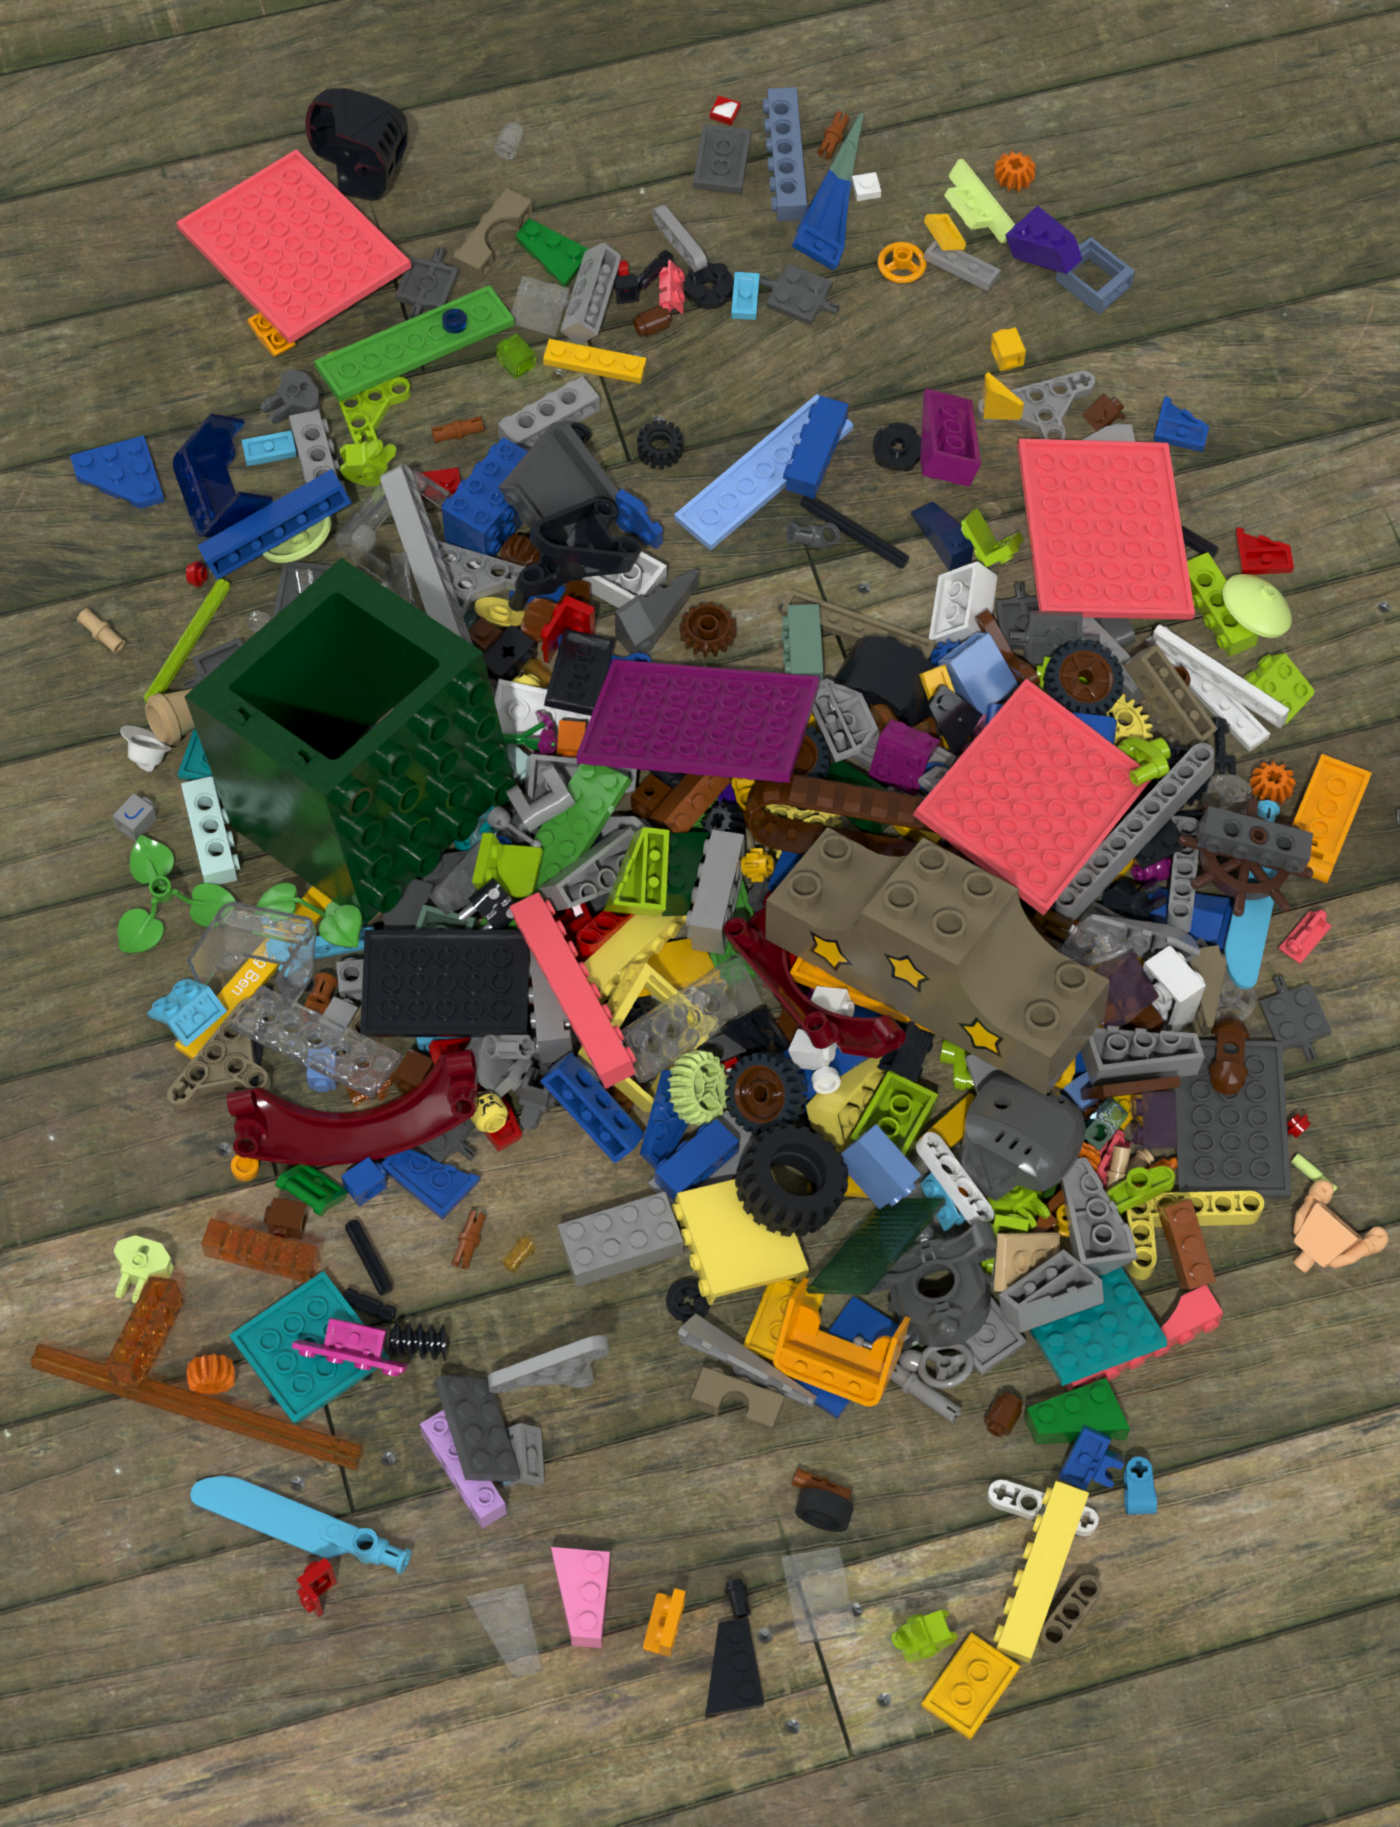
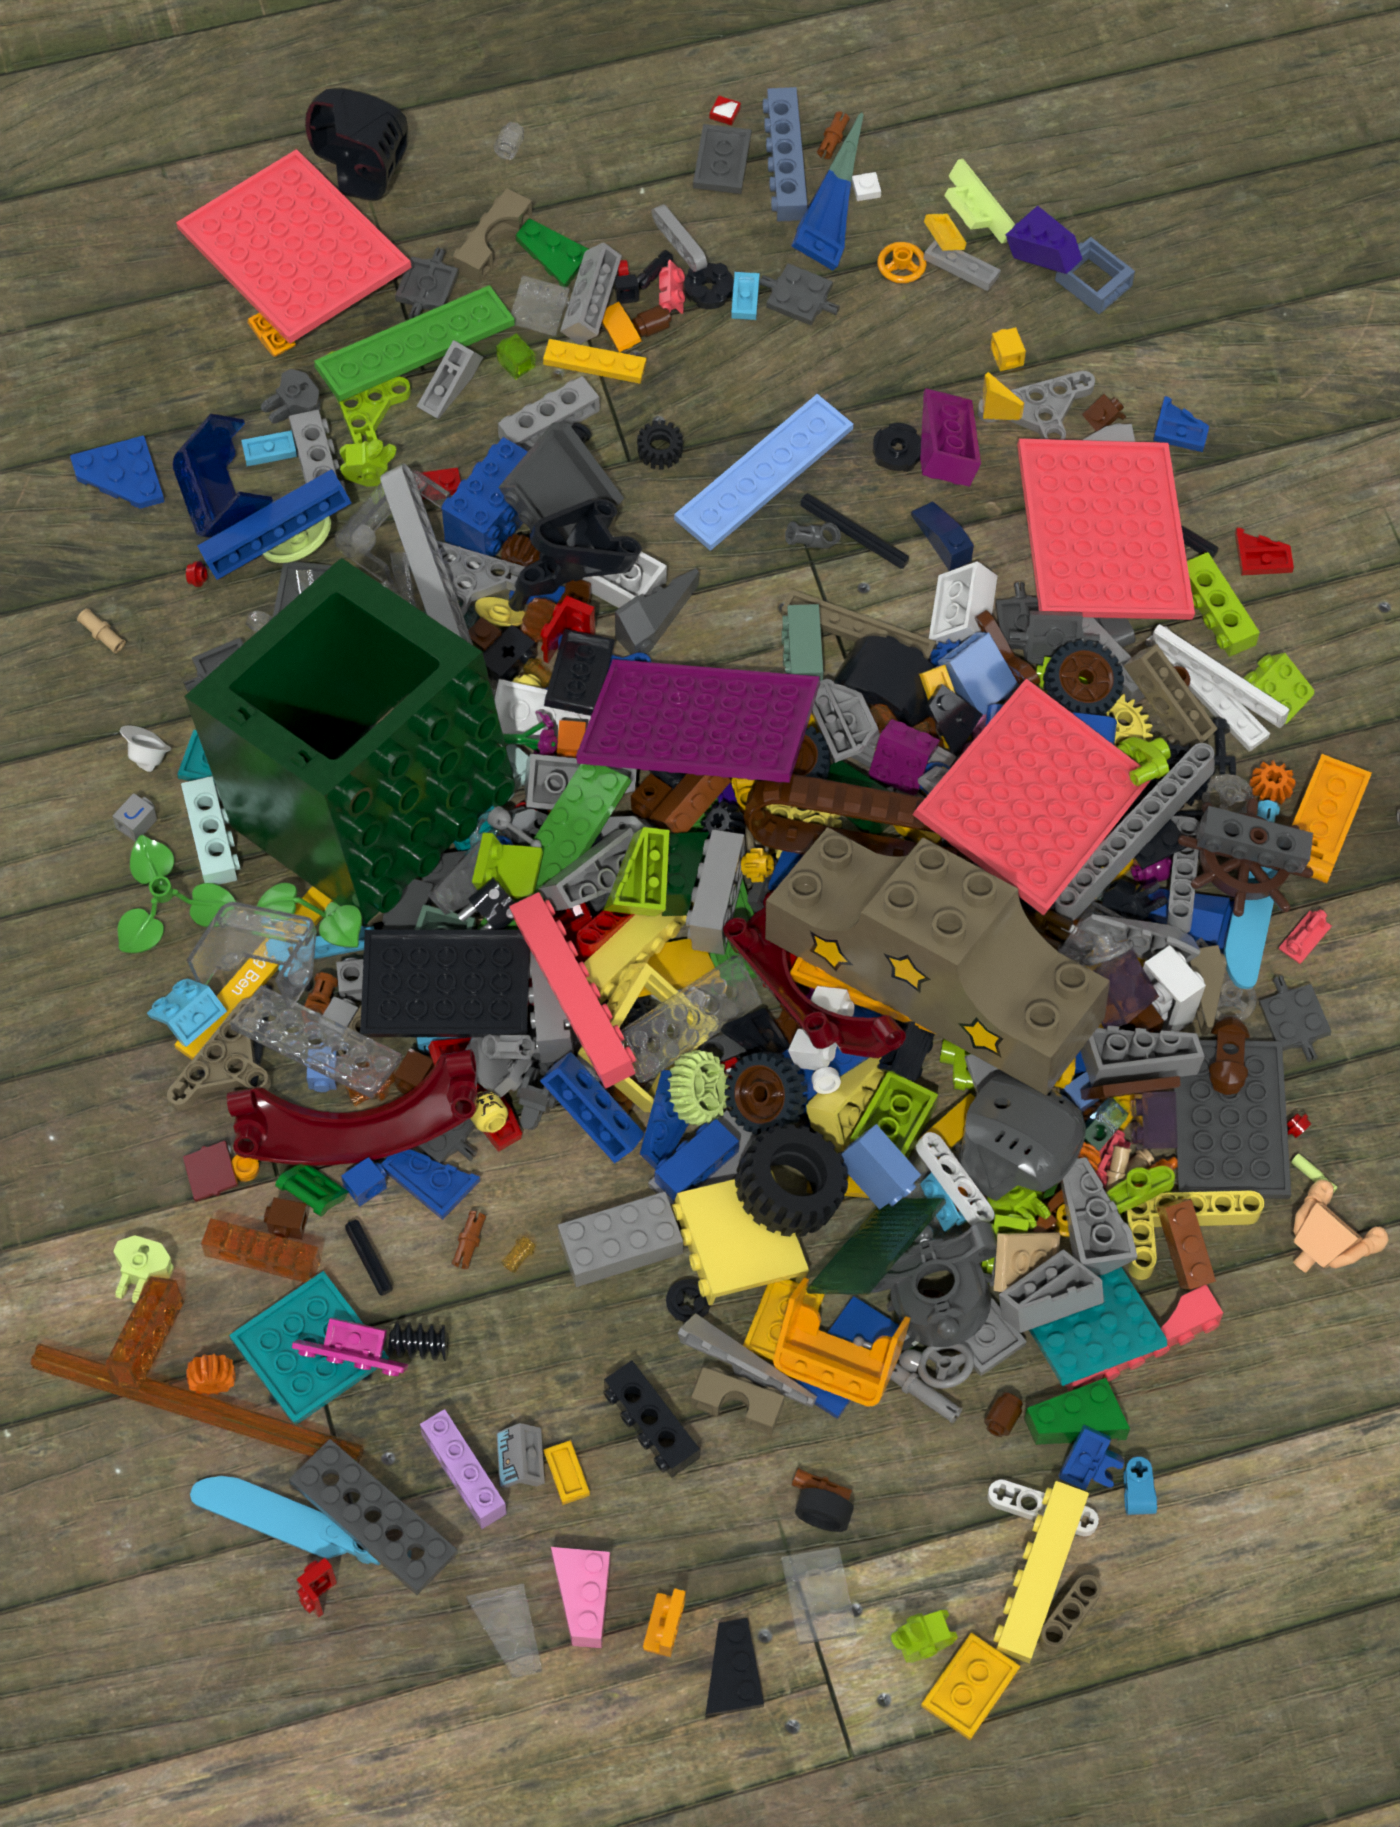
lime axle [144,578,230,703] -> none
tan piece [145,689,195,745] -> none
black axle [343,1288,397,1322] -> none
dark orange pin [431,416,484,444] -> none
dark grey plate [435,1375,520,1482] -> none
clear blue tile [442,309,467,334] -> none
light grey beam [487,1335,610,1393] -> none
light grey connector [506,763,576,832] -> none
blue plate [615,489,663,549] -> none
reddish brown gear [679,602,736,658] -> none
black pin [724,1579,752,1619] -> none
blue brick [783,396,849,499] -> none
lime bracket [961,508,1024,567] -> none
orange gear [994,150,1036,193] -> none
yellowish green dish [1223,574,1292,638] -> none
none -> dark red piece [183,1141,239,1202]
none -> dark grey plate [289,1439,458,1595]
none -> light grey slope [417,340,483,419]
none -> yellow tile [543,1440,590,1505]
none -> light orange slope [601,302,641,352]
none -> black brick [603,1360,700,1478]

